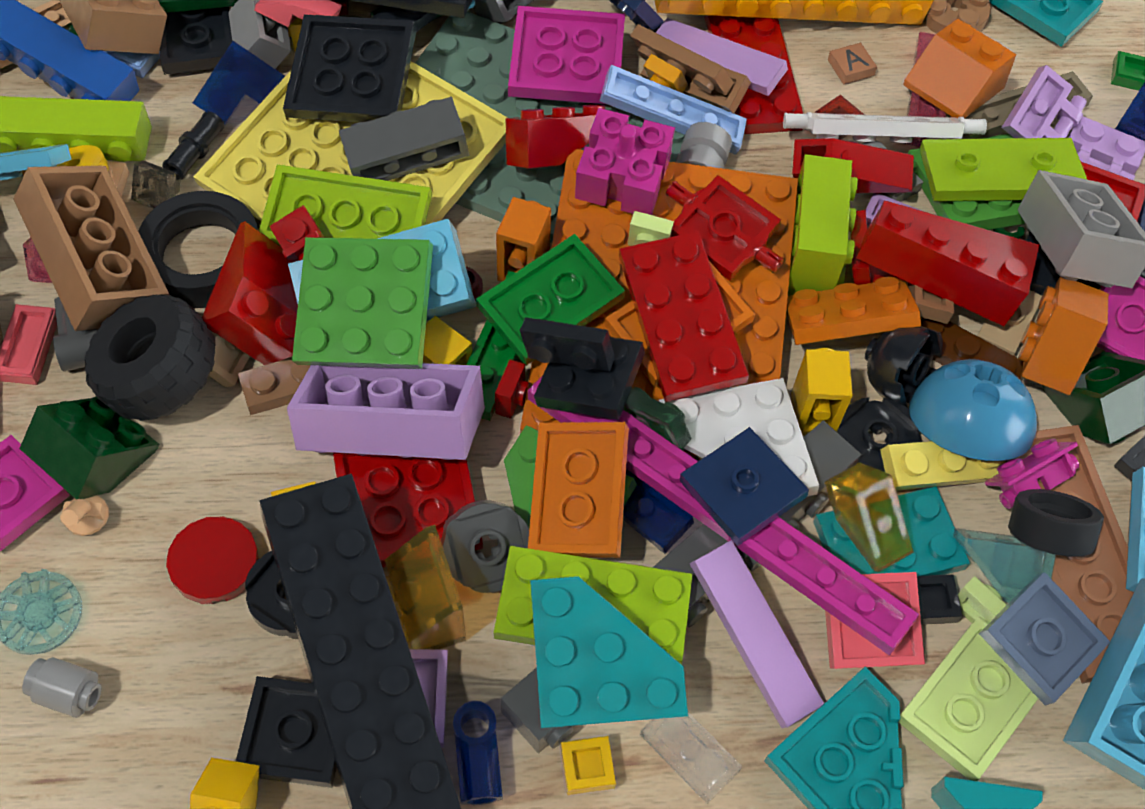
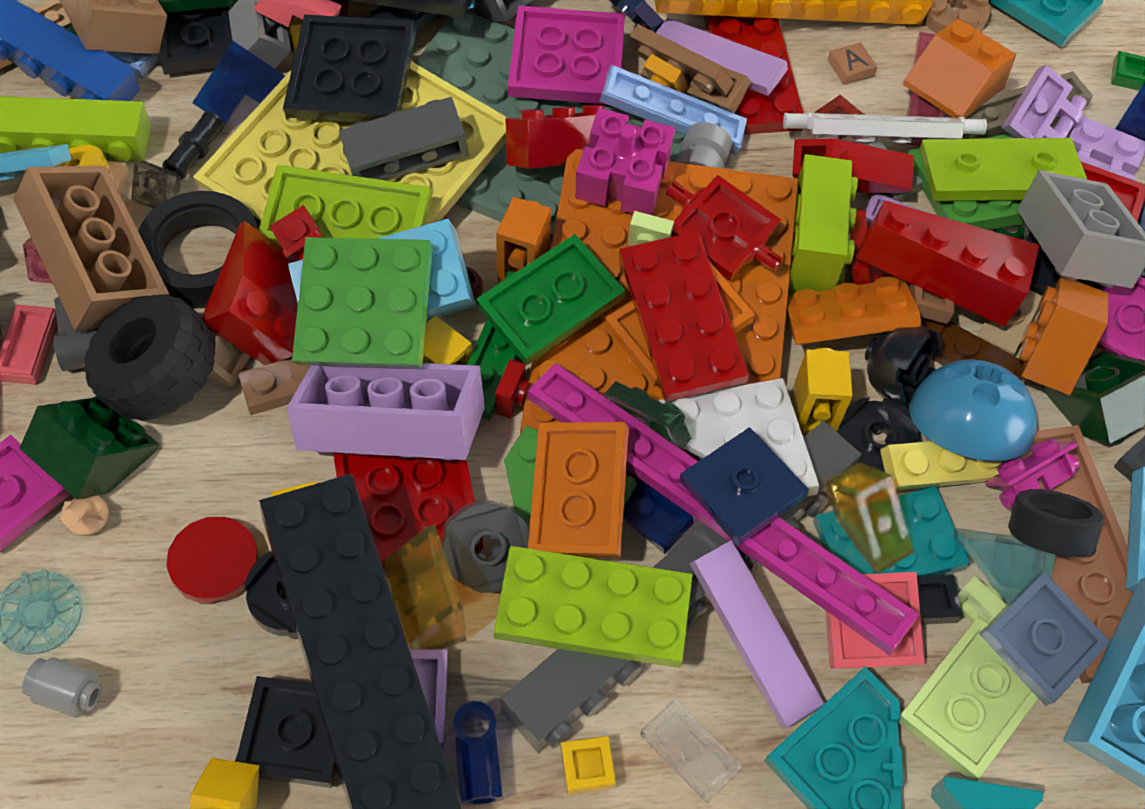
black plate [519,317,615,371] -> none
teal plate [530,576,688,728] -> none
black plate [534,337,645,420] -> none

